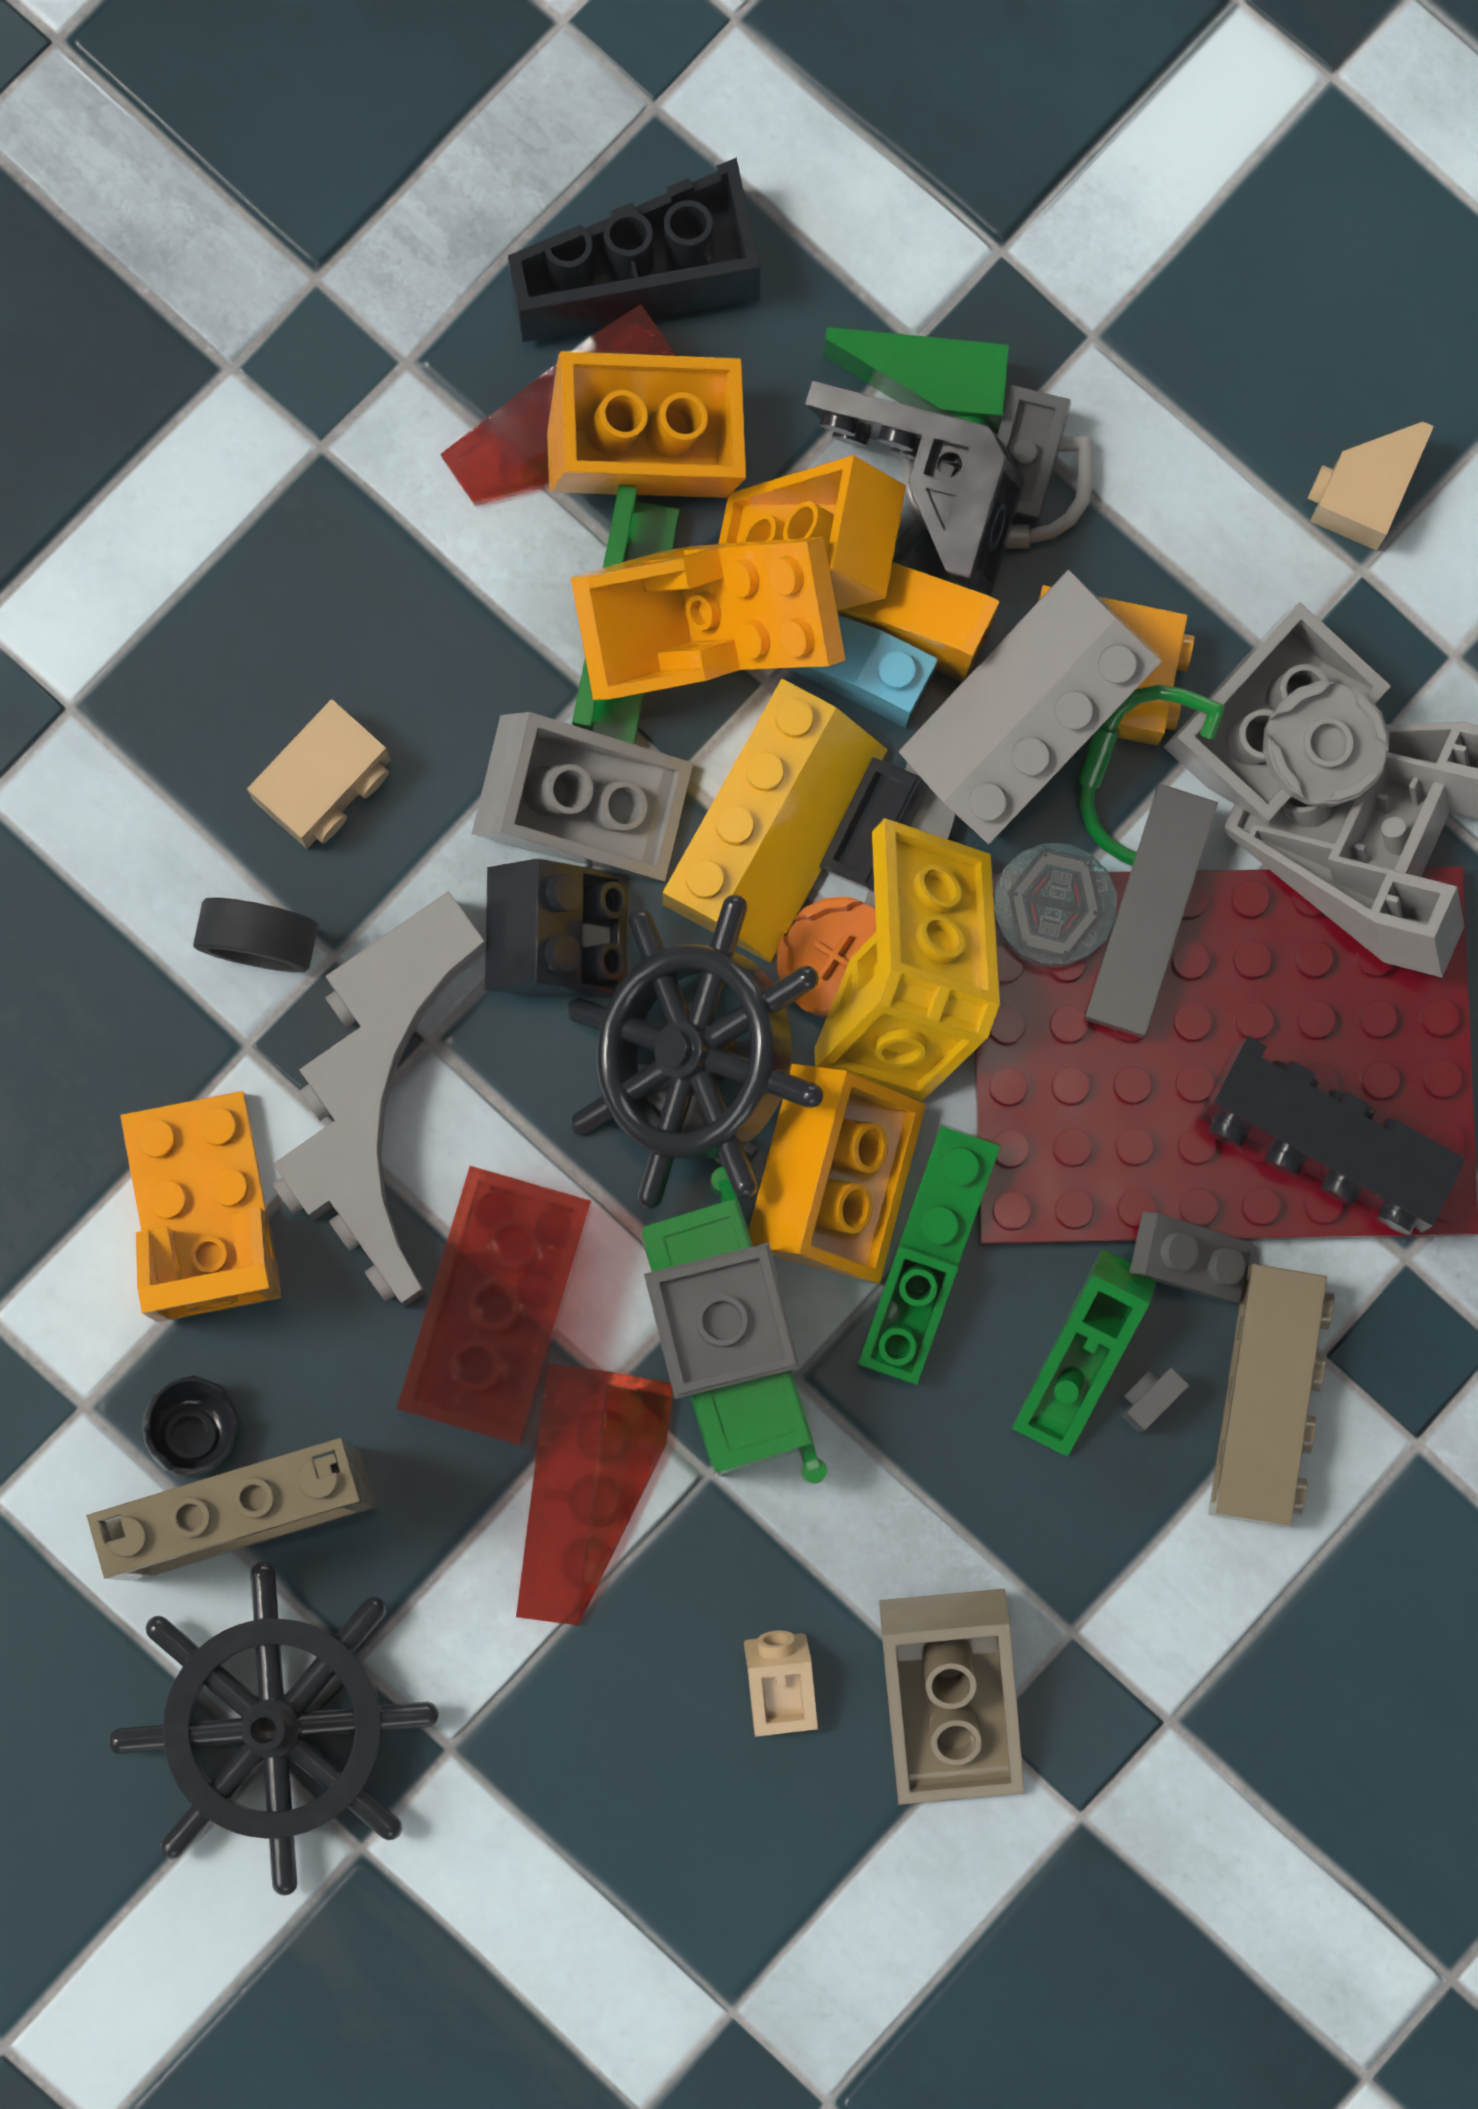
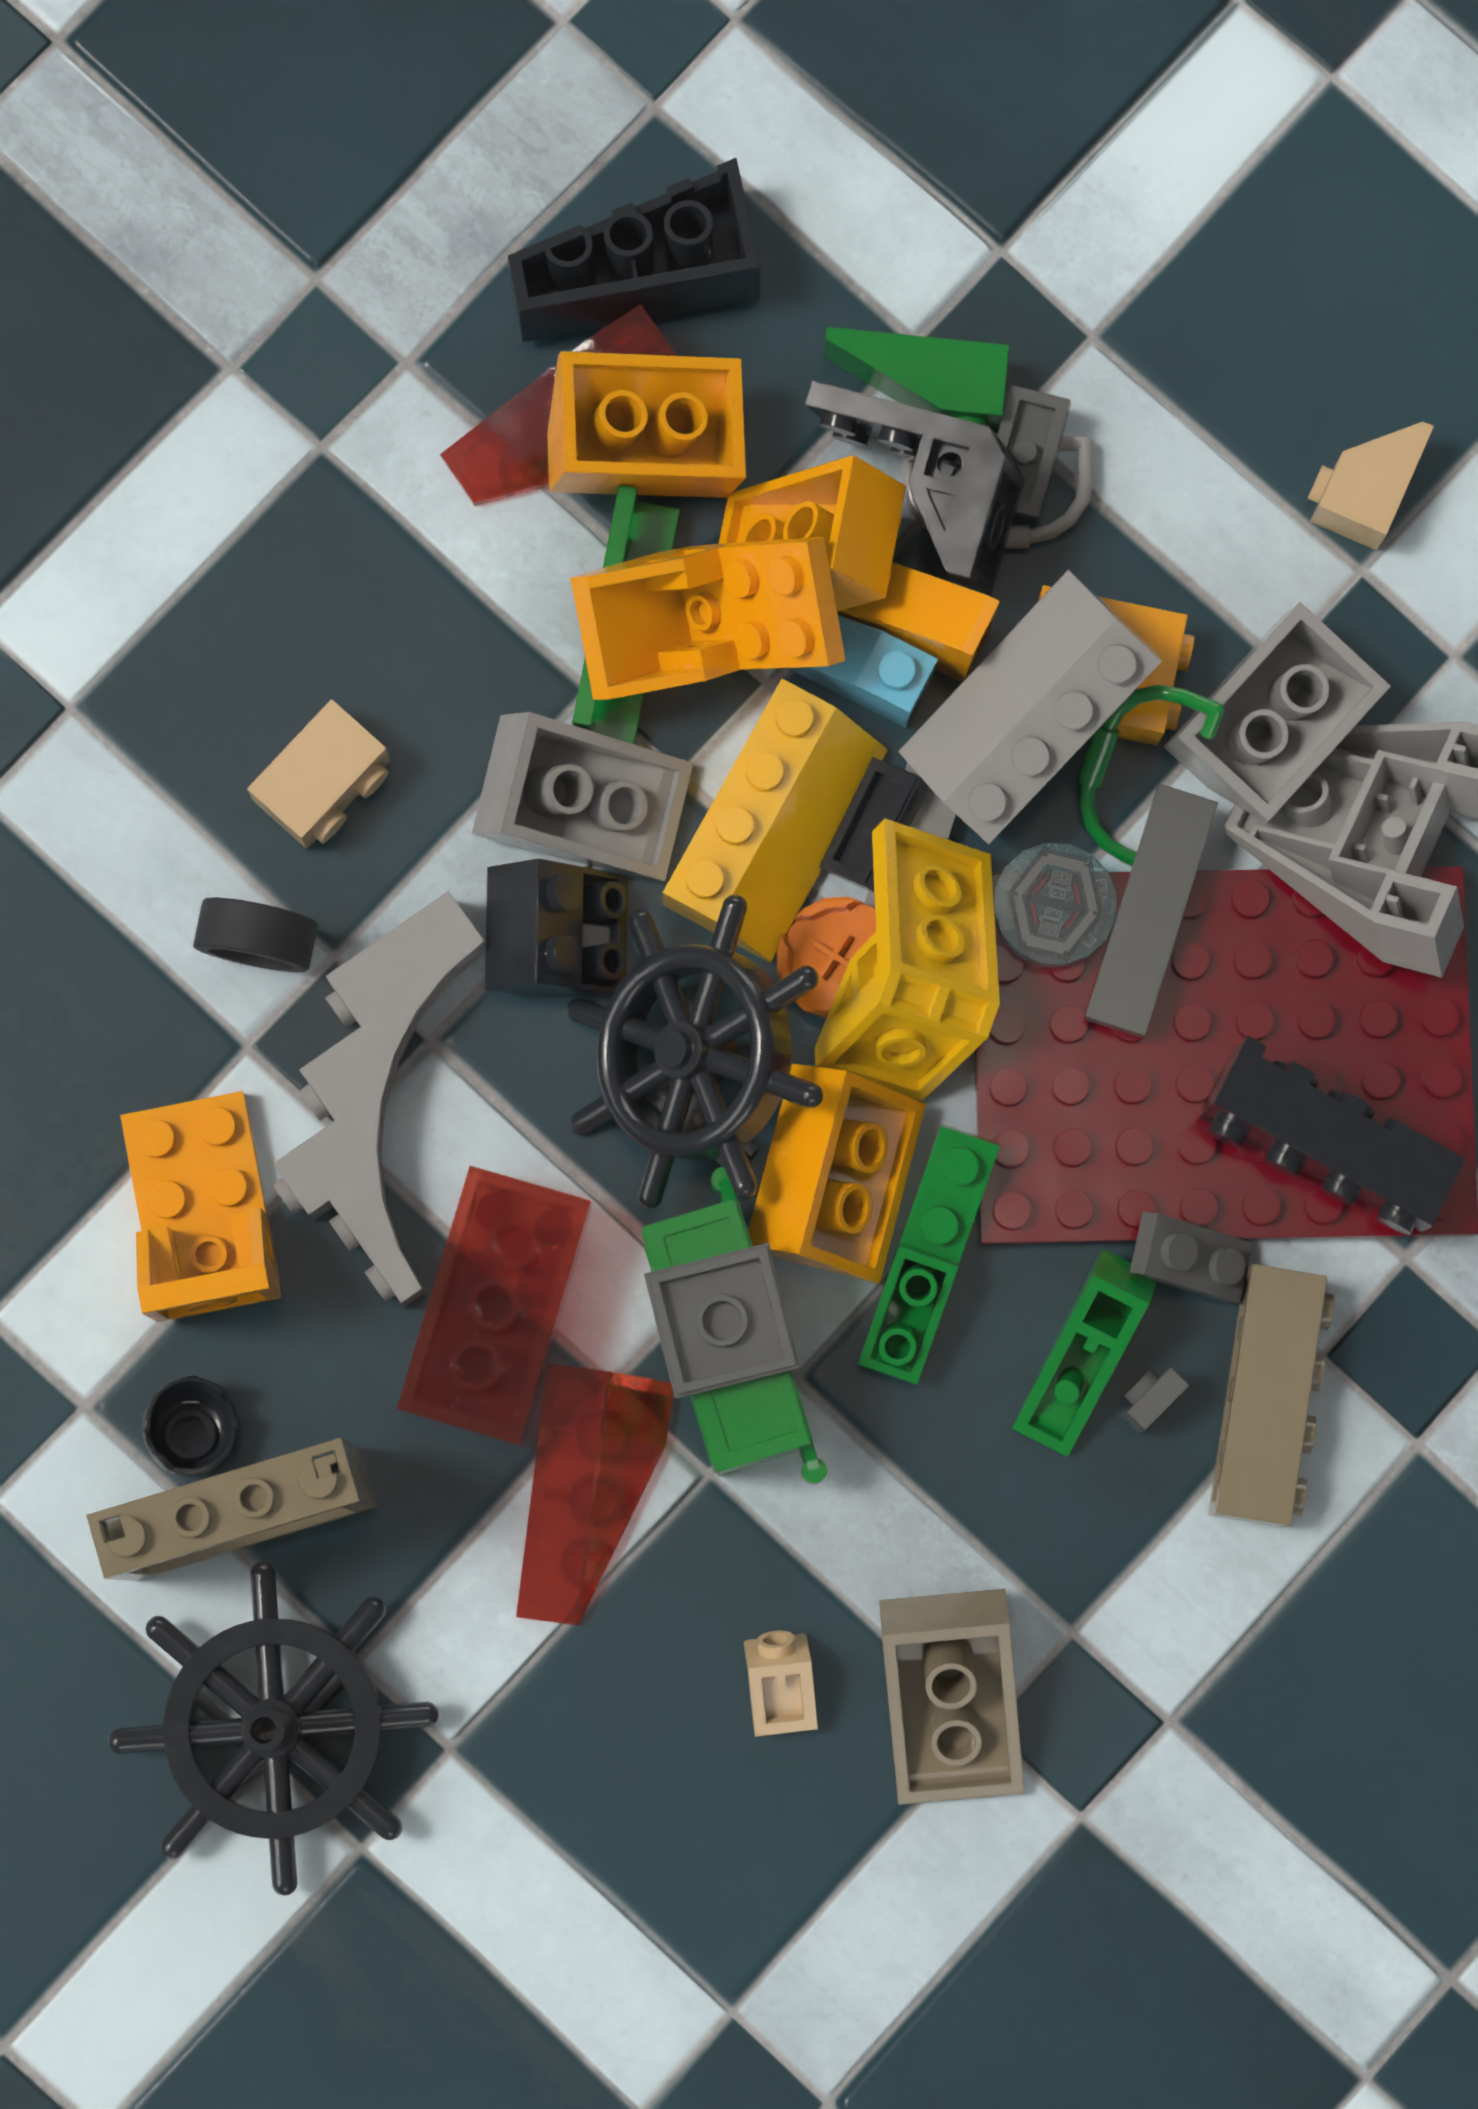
light grey tile [1263,681,1389,807] -> none

